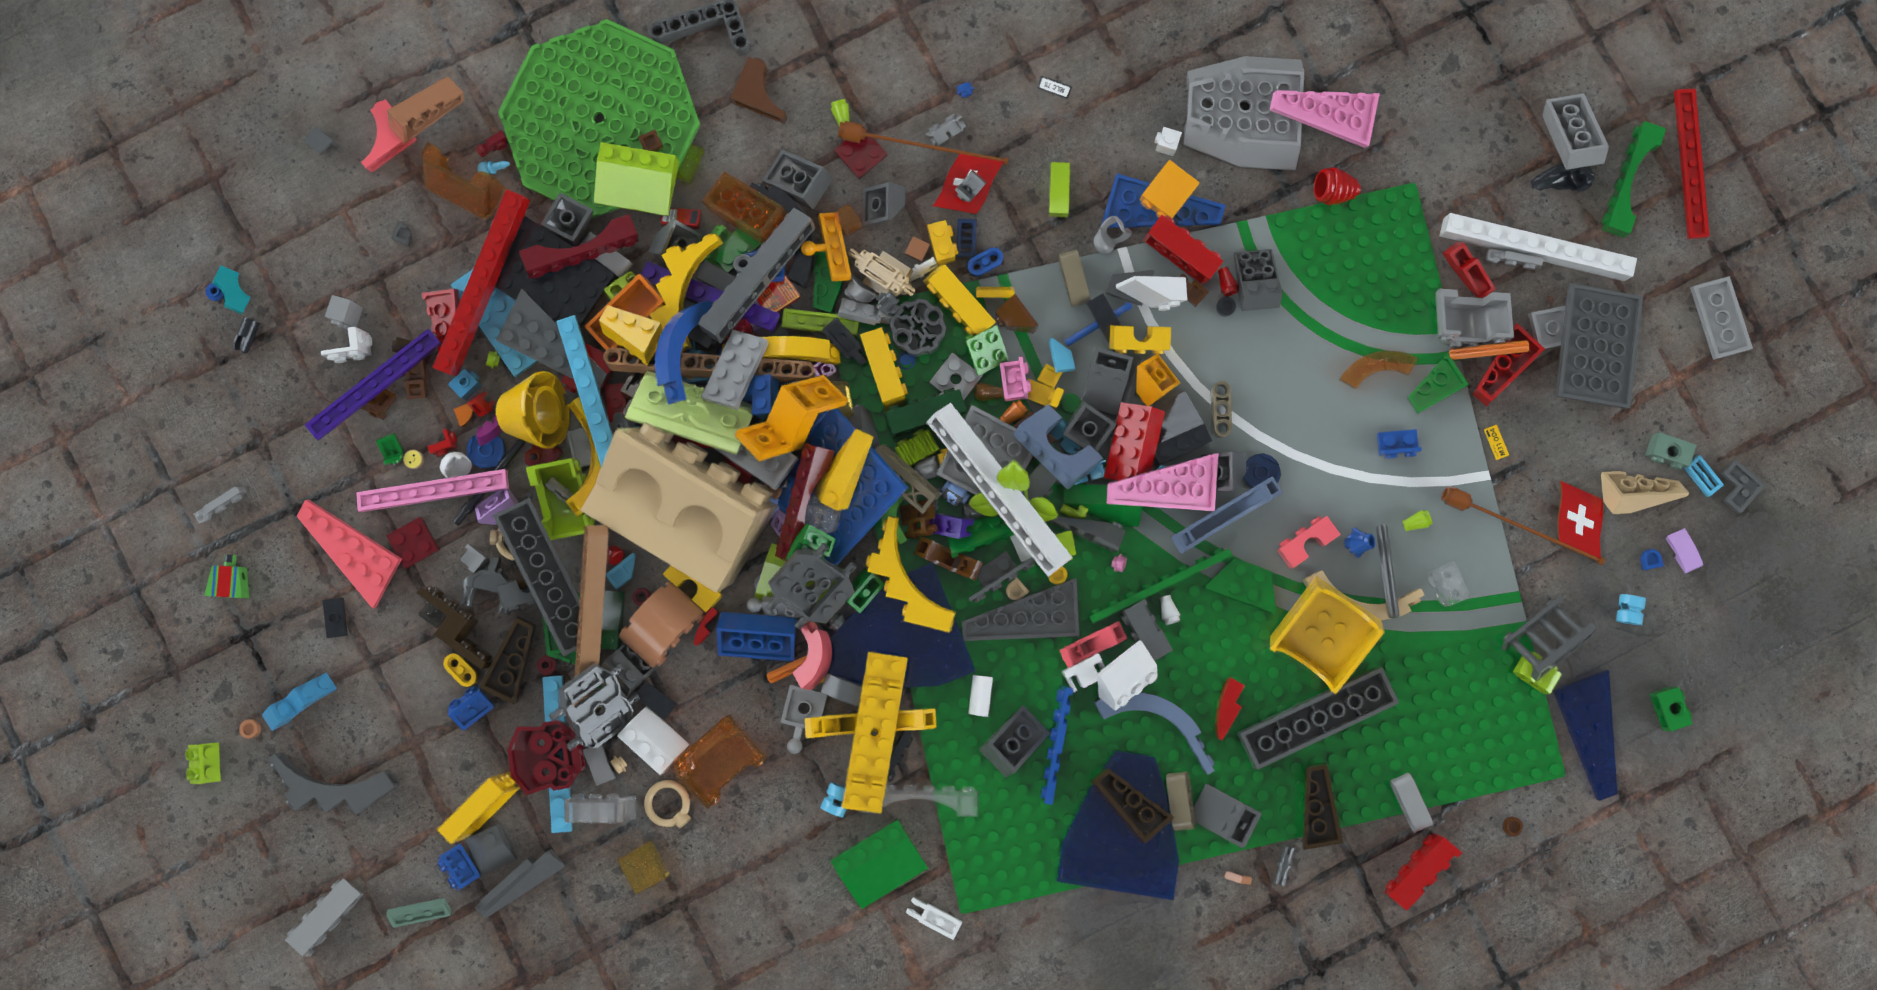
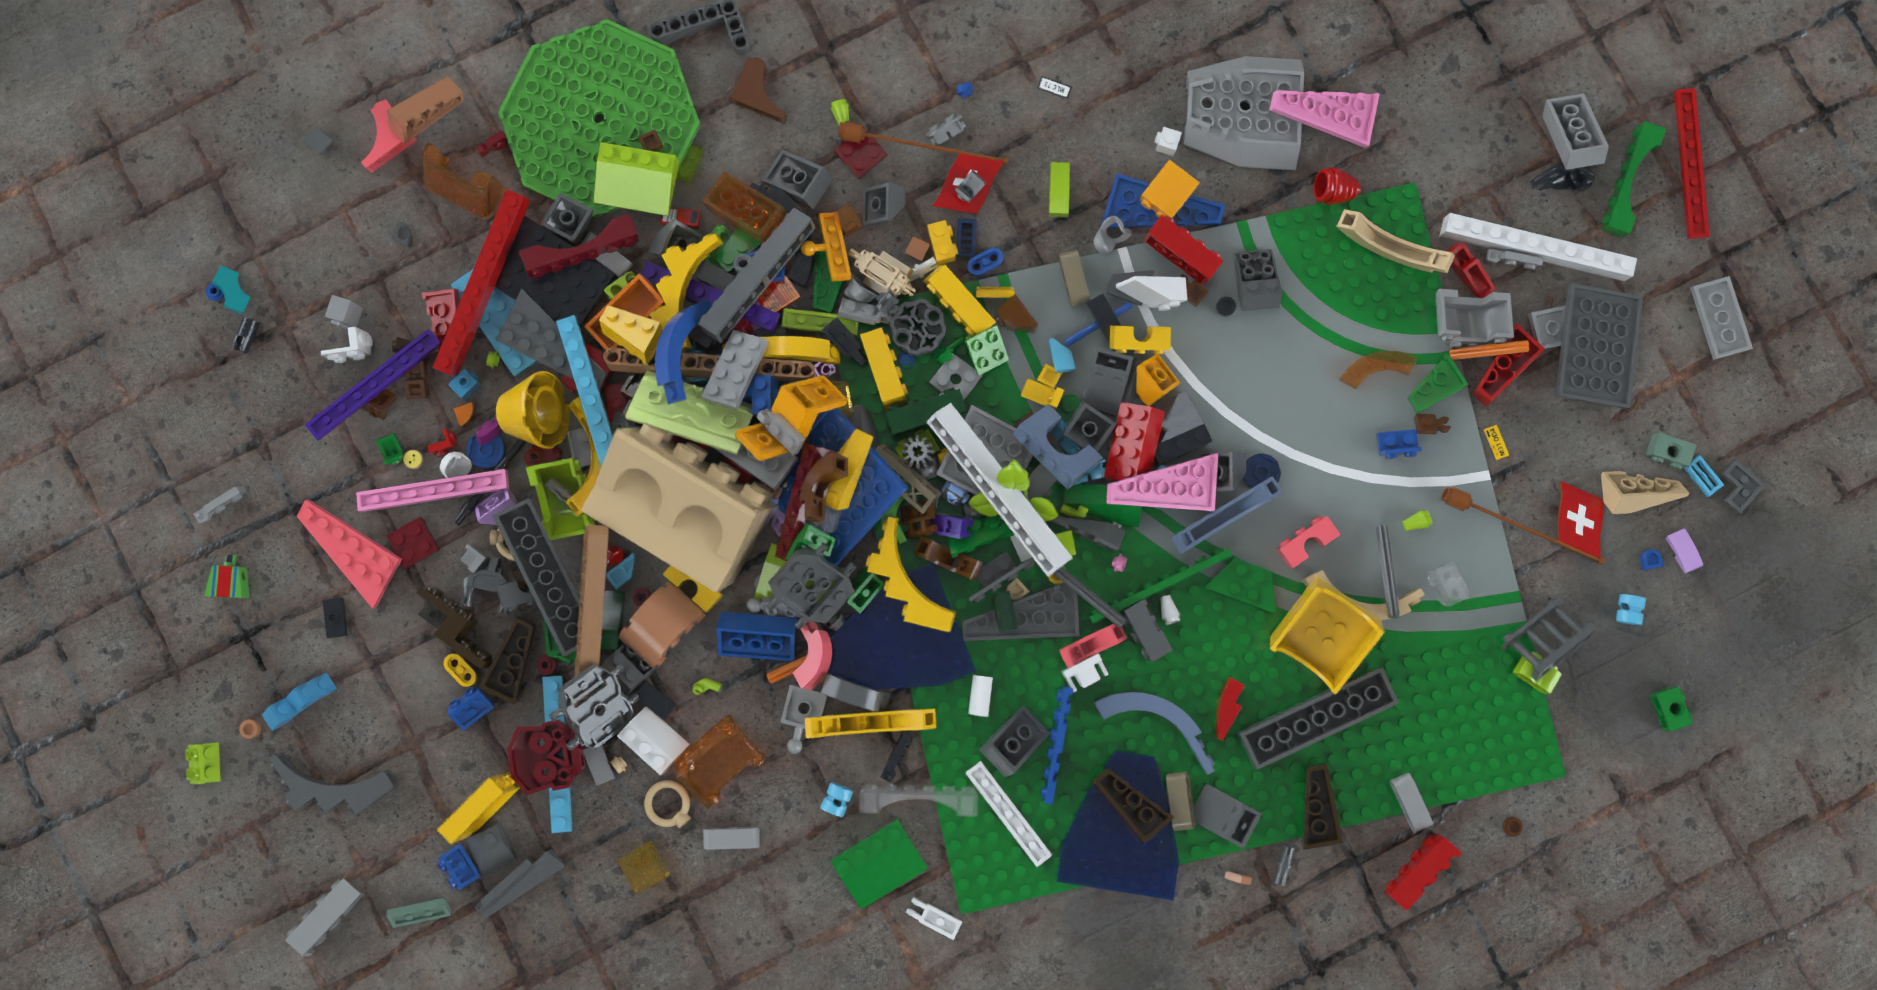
red tile [467,391,495,418] -> none
medium azure bar [477,161,510,177] -> none
clear wedge [565,793,636,823] -> none
red slope [694,607,720,646] -> none
yellow piece [842,651,908,813] -> none
clear orange cone [975,382,1003,401] -> none
bright pink bracket [1000,357,1031,401] -> none
orange cone [1000,400,1029,424] -> none
white slope [1097,640,1157,711] -> none
dark tan beam [1211,381,1232,439] -> none
red cone [1217,267,1239,297] -> none
blue rock [1344,527,1375,558] -> none
clear blue wing [1553,670,1618,801] -> none
none -> lime arm [692,677,722,695]
none -> light grey beam [703,827,760,849]
none -> light grey hinge [757,409,805,455]
none -> reddish brown arch [800,452,848,523]
none -> light grey gear [901,435,934,469]
none -> green bar [934,336,965,363]
none -> white tile [965,761,1052,867]
none -> clear green brick [991,590,1019,633]
none -> dark grey axle [1053,567,1126,628]
none -> tan arch [1337,209,1455,273]
none -> reddish brown plate [1414,414,1451,435]

